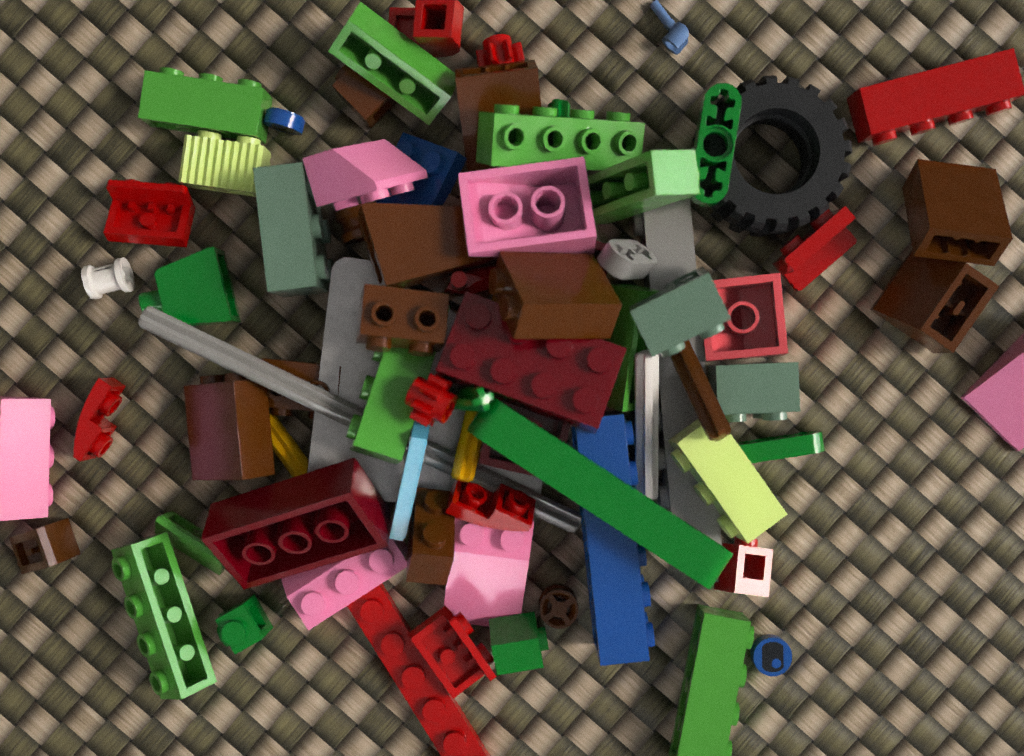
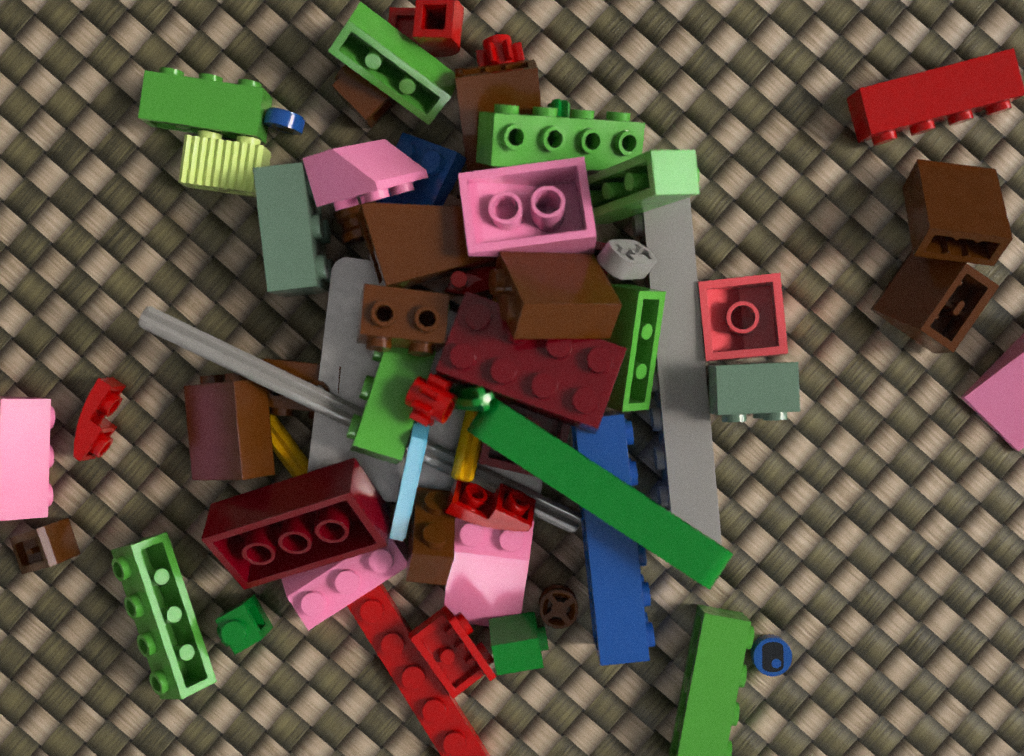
white bush [81,257,135,299] -> none
red bracket [103,179,196,248] -> none
green torso [138,246,241,326] -> none
bright green slope [155,511,225,575] -> none
sand green brick [629,266,731,358] -> none
white axle [634,350,659,500] -> none
medium blue hand [650,0,689,55] -> none
yellowish green brick [668,419,788,543] -> none
reddish brown axle [670,340,731,441] -> none
green beam [690,83,742,207] -> none
black tyre [691,75,852,237] -> none
brick [714,537,773,597] -> none
green beam [737,431,825,463] -> none
red bracket [772,206,857,291] -> none

